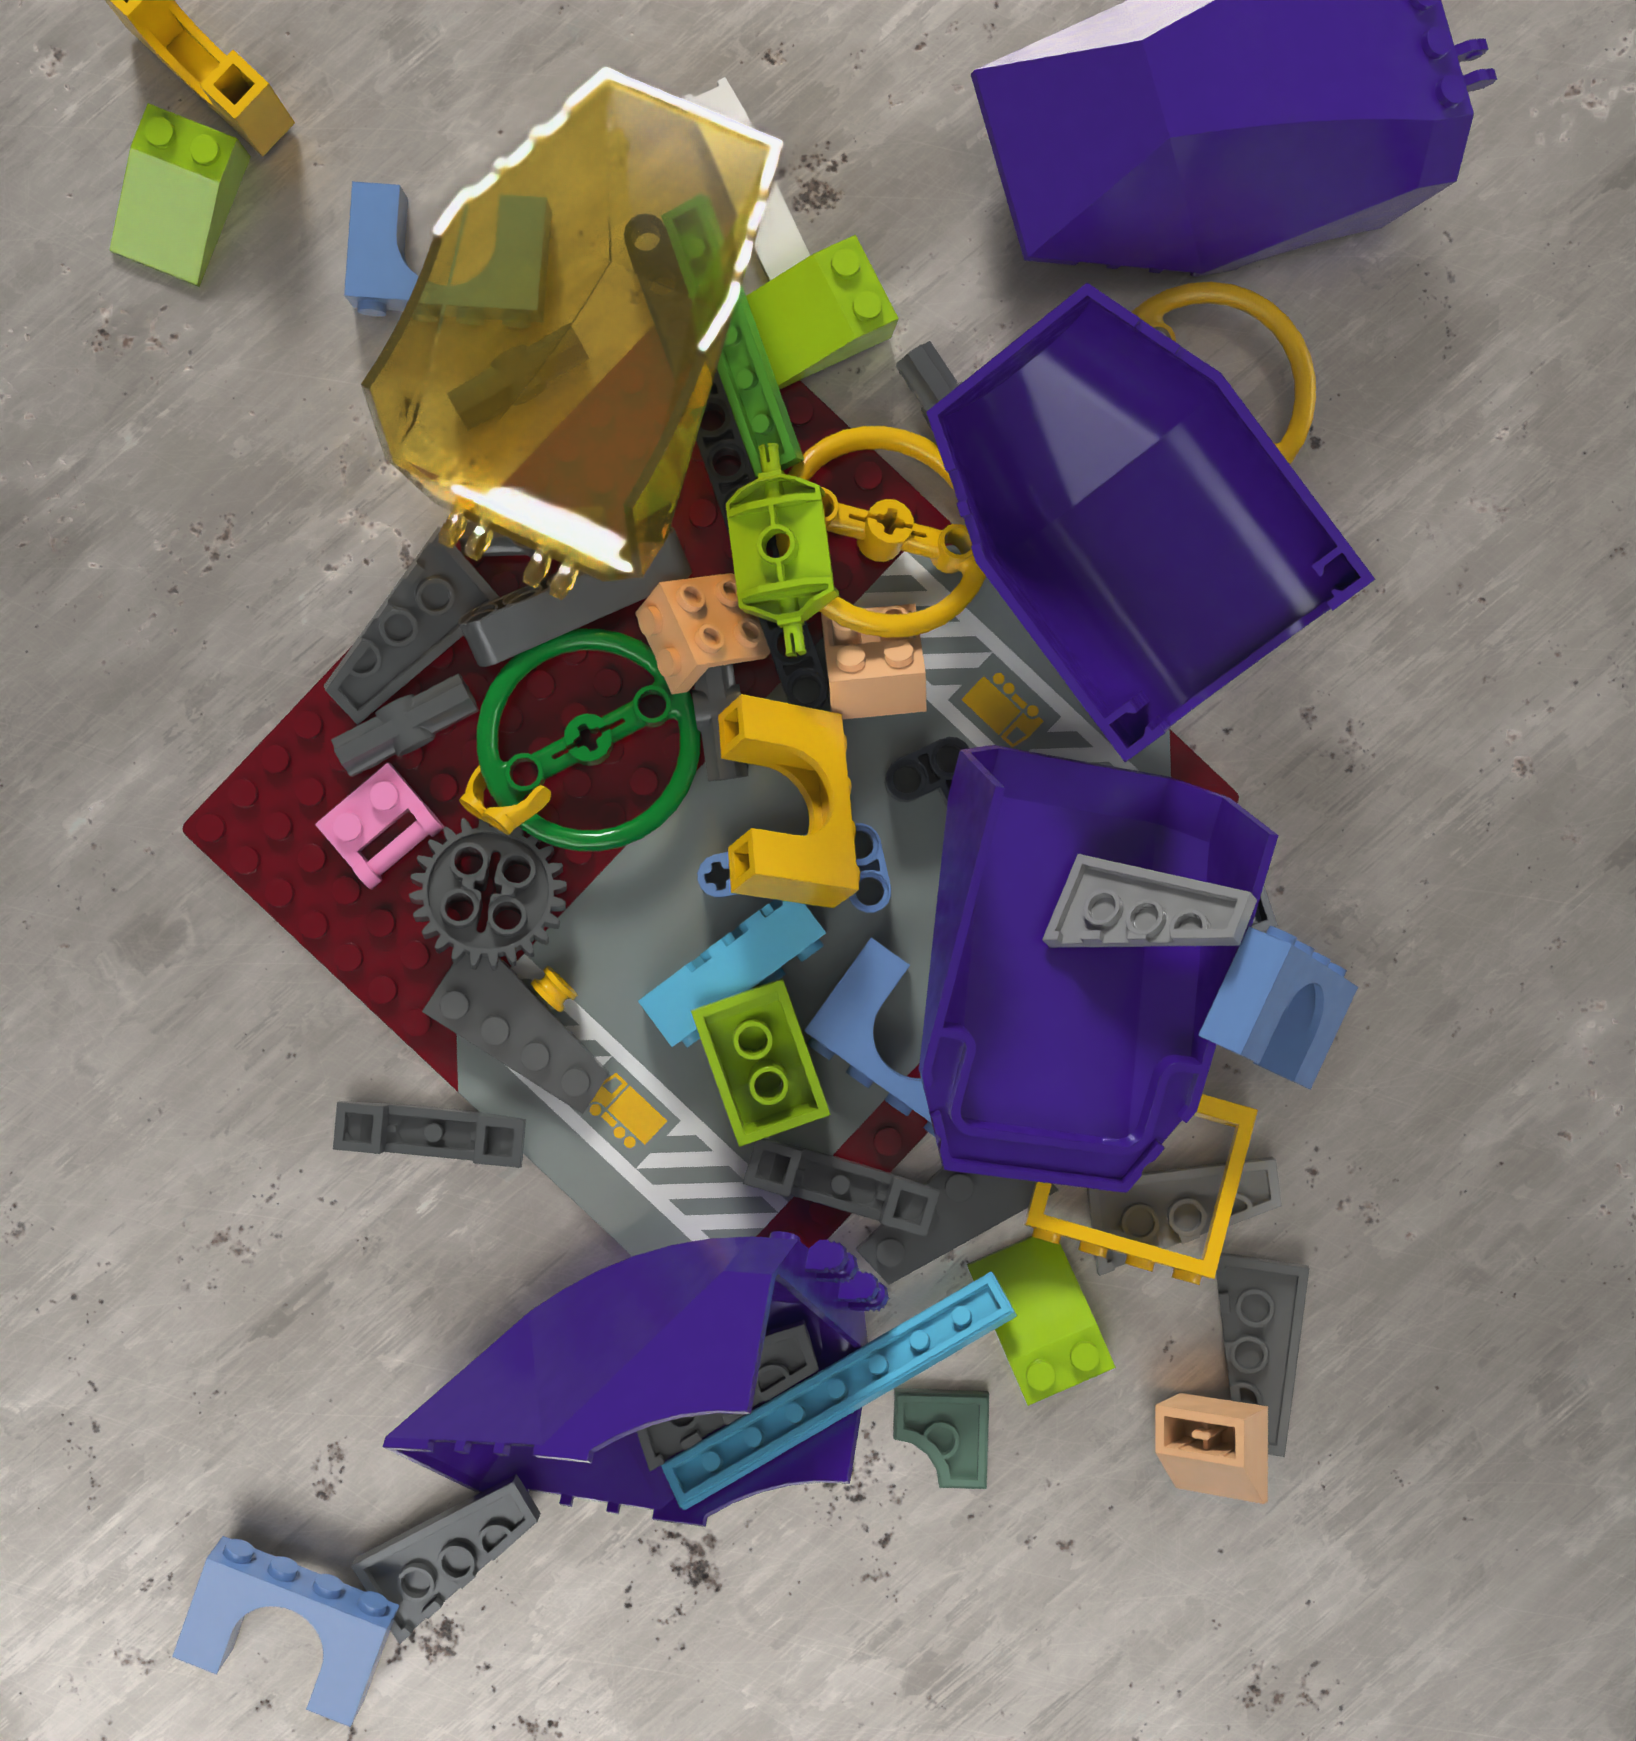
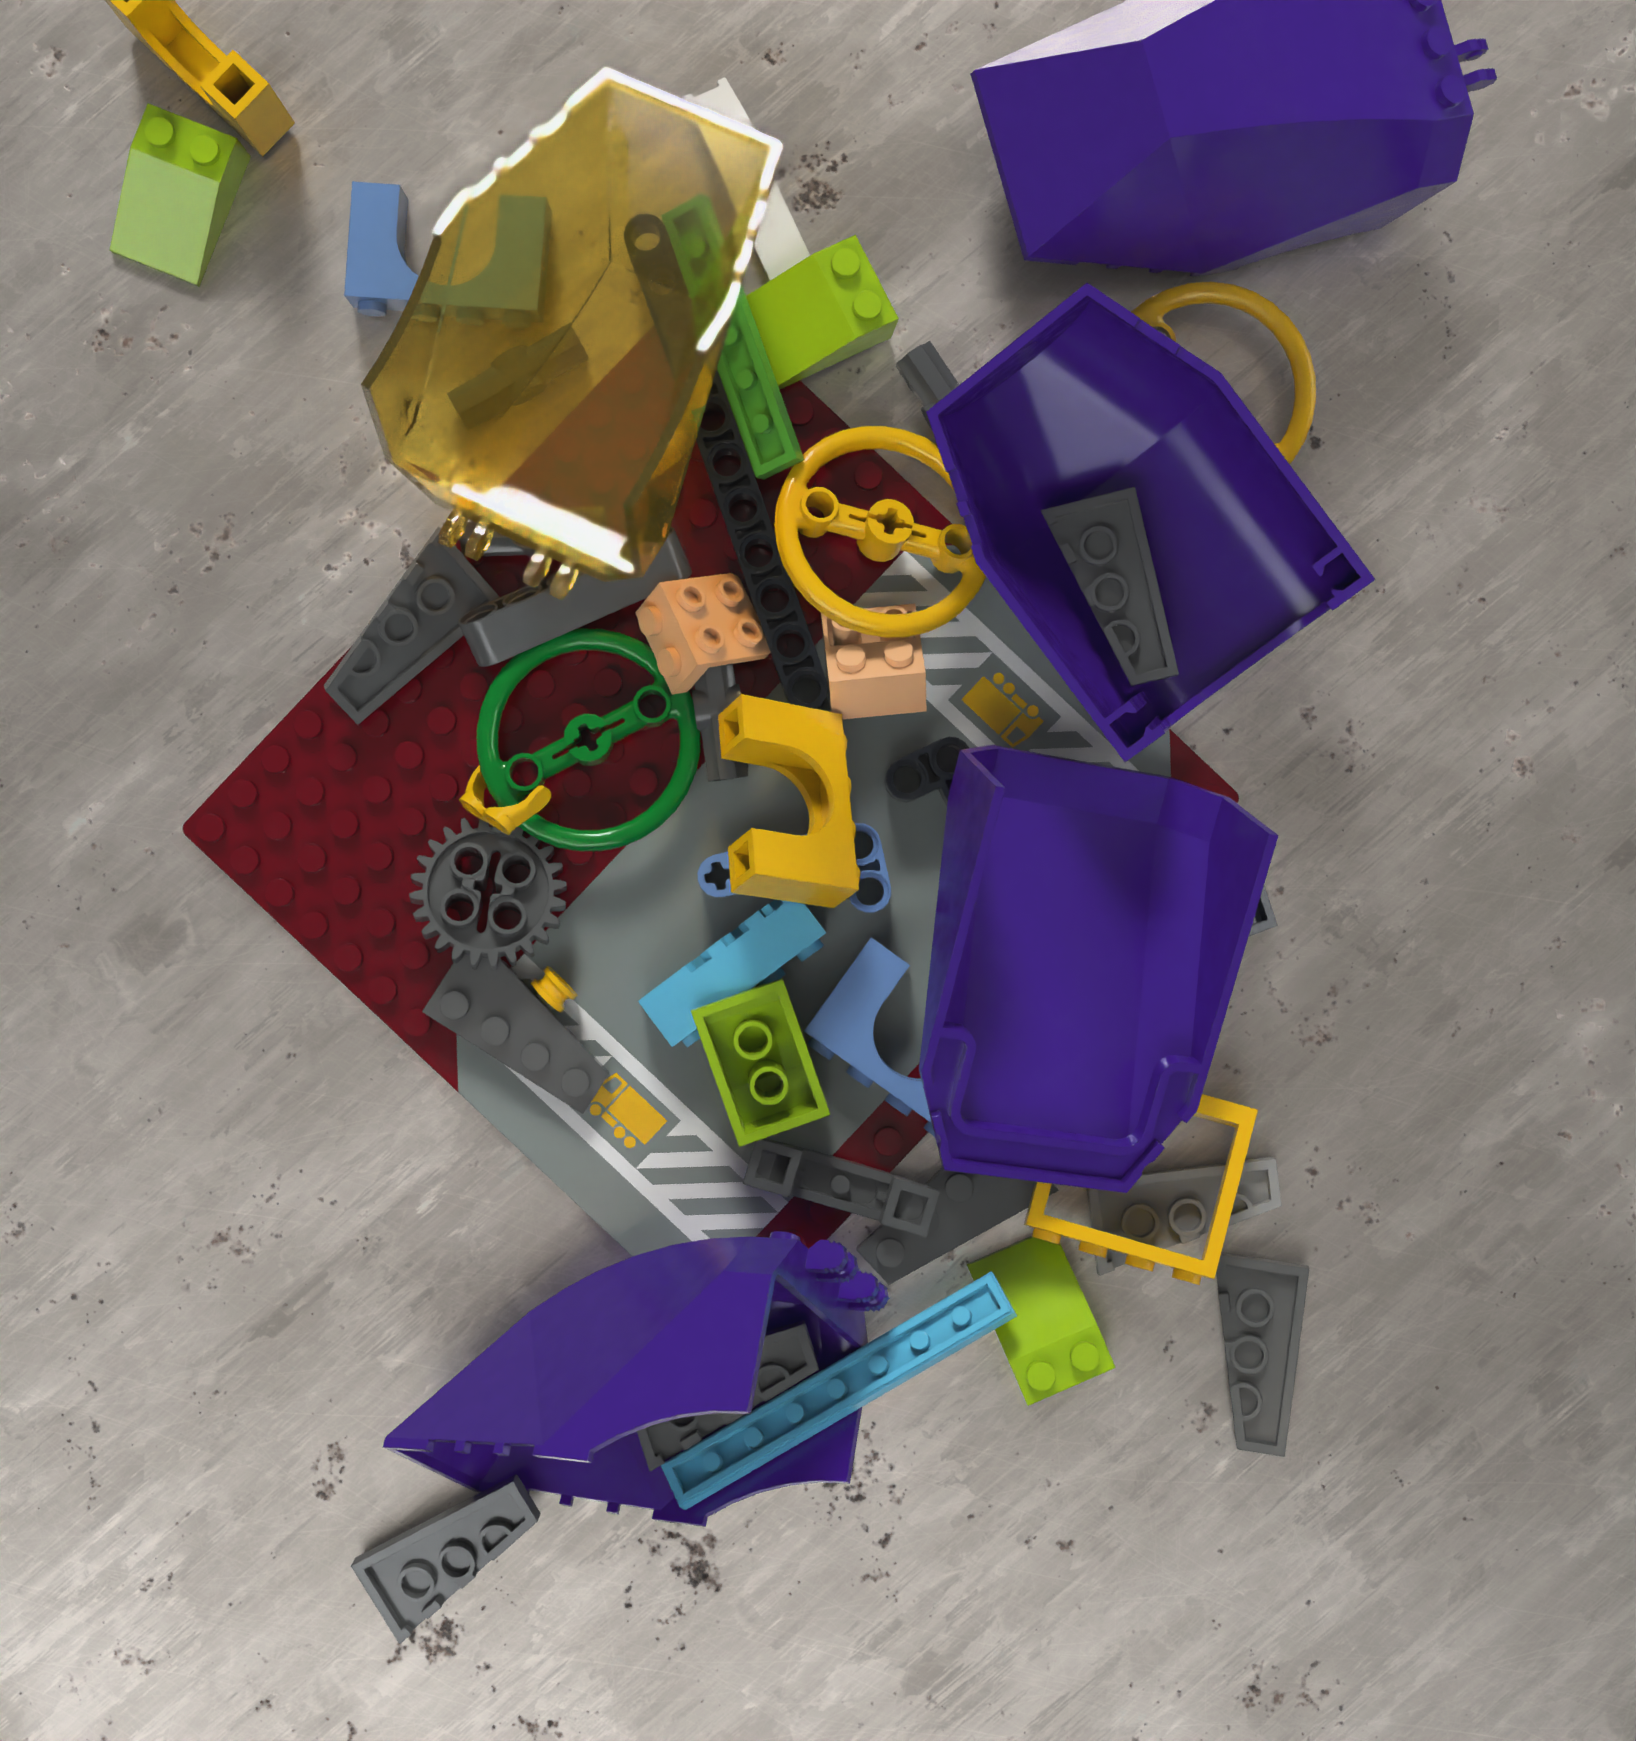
medium blue arch [172,1536,399,1727] -> none
bright pink plate [315,763,444,890] -> none
dark grey piece [331,674,479,777] -> none
dark grey slope [333,1101,526,1168] -> none
lime plate [725,443,839,657] -> none
sand green tile [893,1388,989,1489] -> none
light grey wing [1042,854,1257,948] -> none
light nougat slope [1155,1393,1268,1504] -> none
medium blue arch [1198,926,1358,1090] -> none
none -> dark grey wing [1041,487,1179,687]

